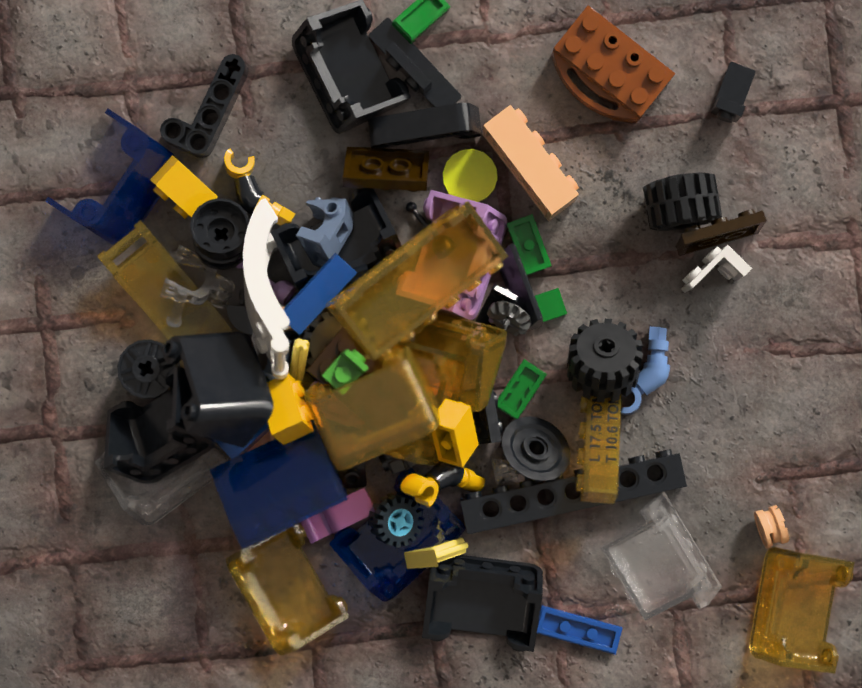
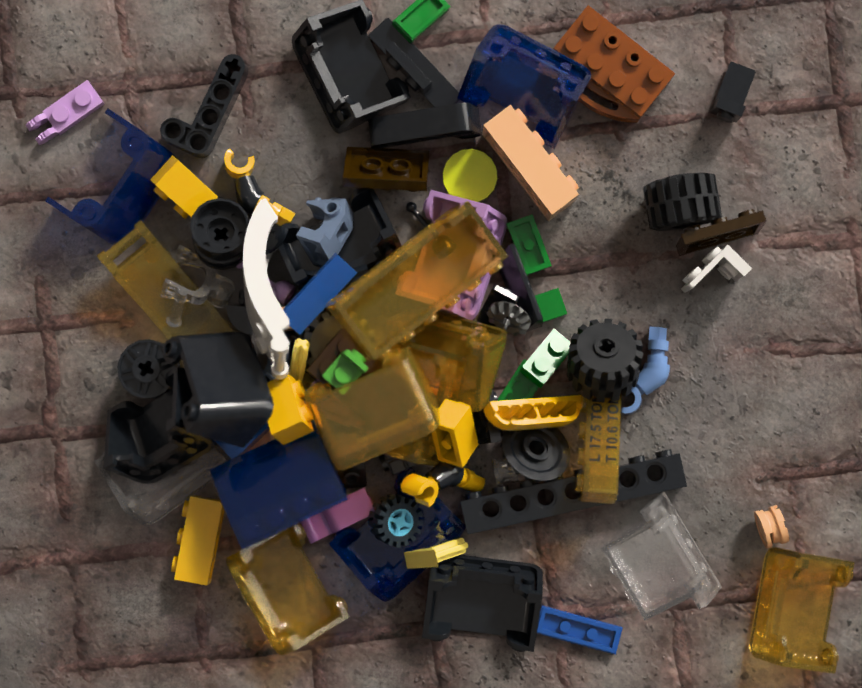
none -> lavender hinge [26,80,105,145]
none -> yellow brick [171,495,227,586]
none -> black tile [265,226,288,255]
none -> clear blue windscreen [457,24,591,149]
none -> yellow brick [483,395,583,431]
none -> plate [519,329,570,388]

